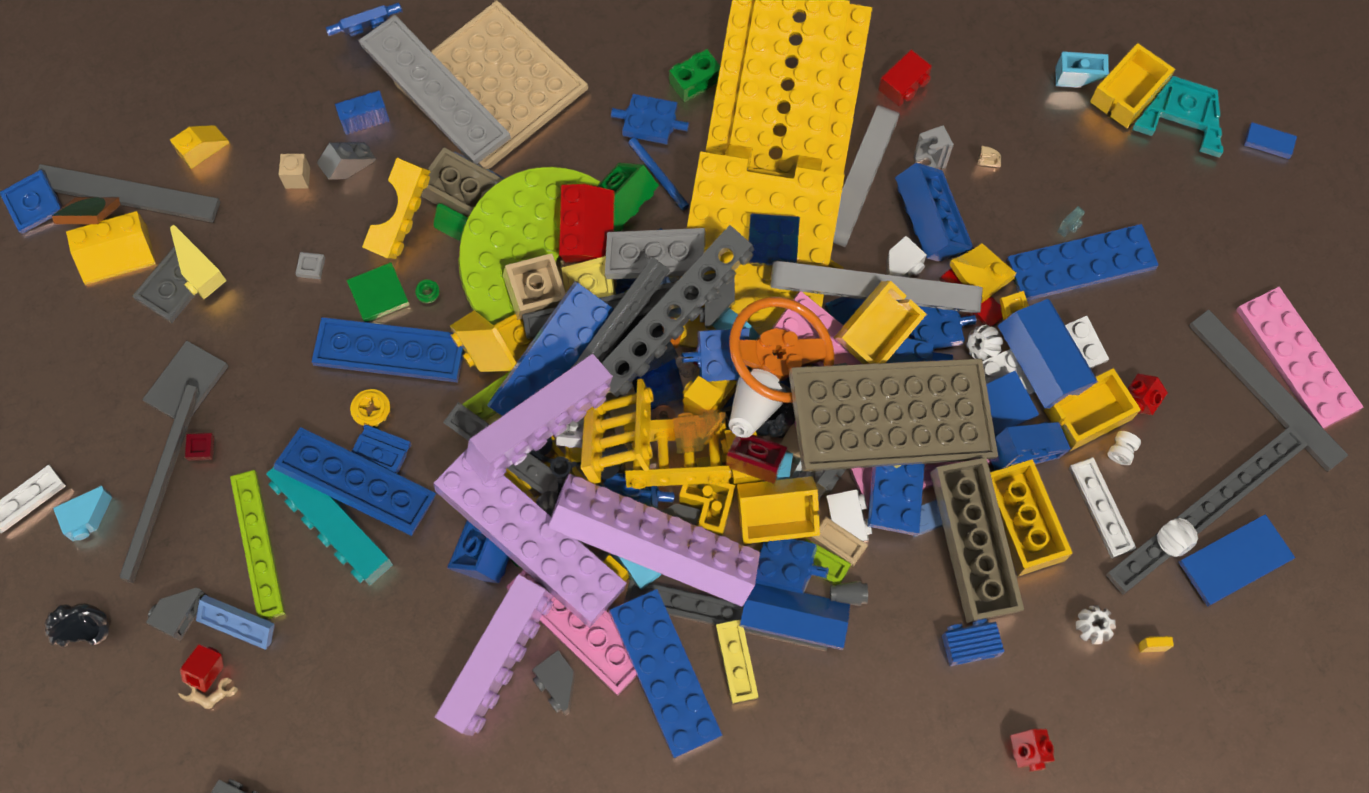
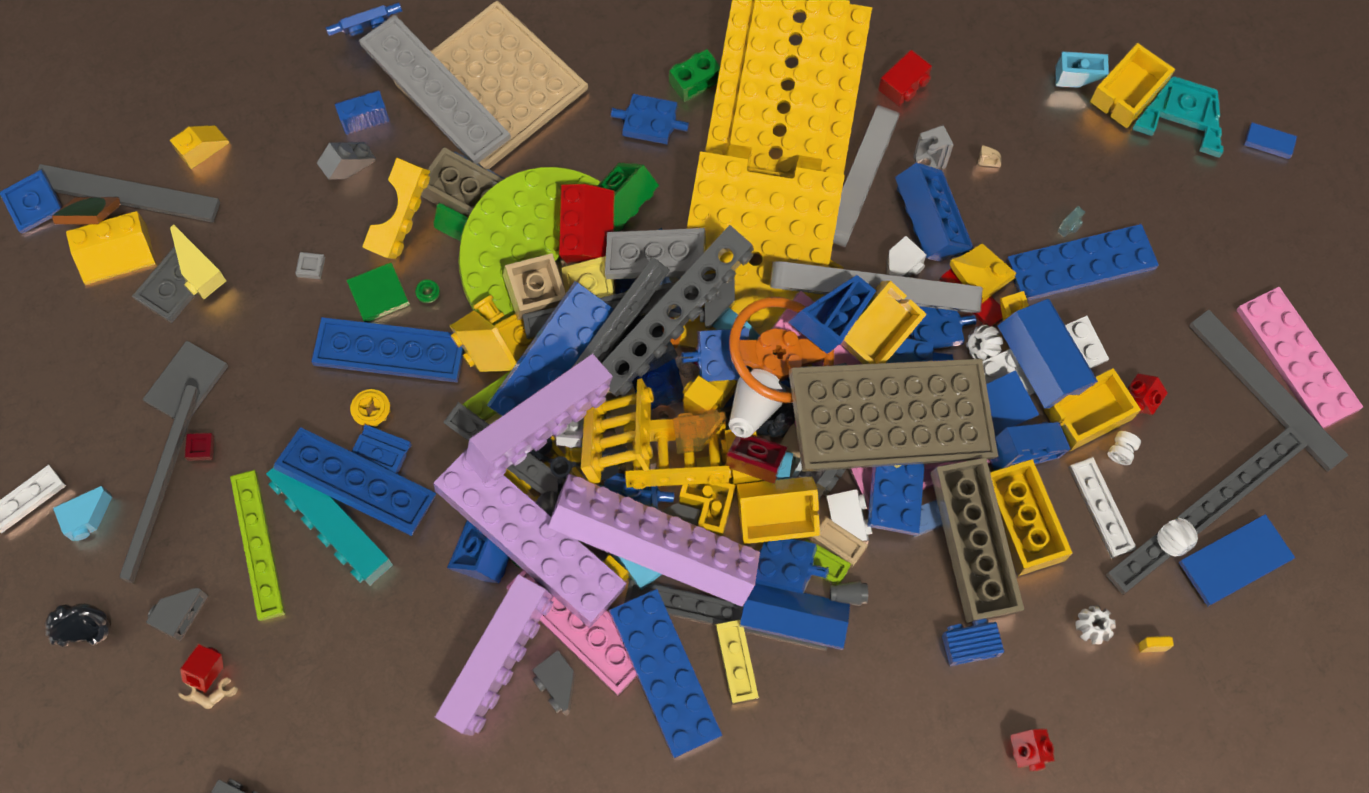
medium blue plate [196,595,275,650] -> none
tan brick [279,154,310,188] -> none
blue bar [628,137,690,211] -> none
clear blue plate [747,213,800,265] -> none
none -> yellow bush [473,295,505,324]
none -> blue wedge [788,275,876,354]

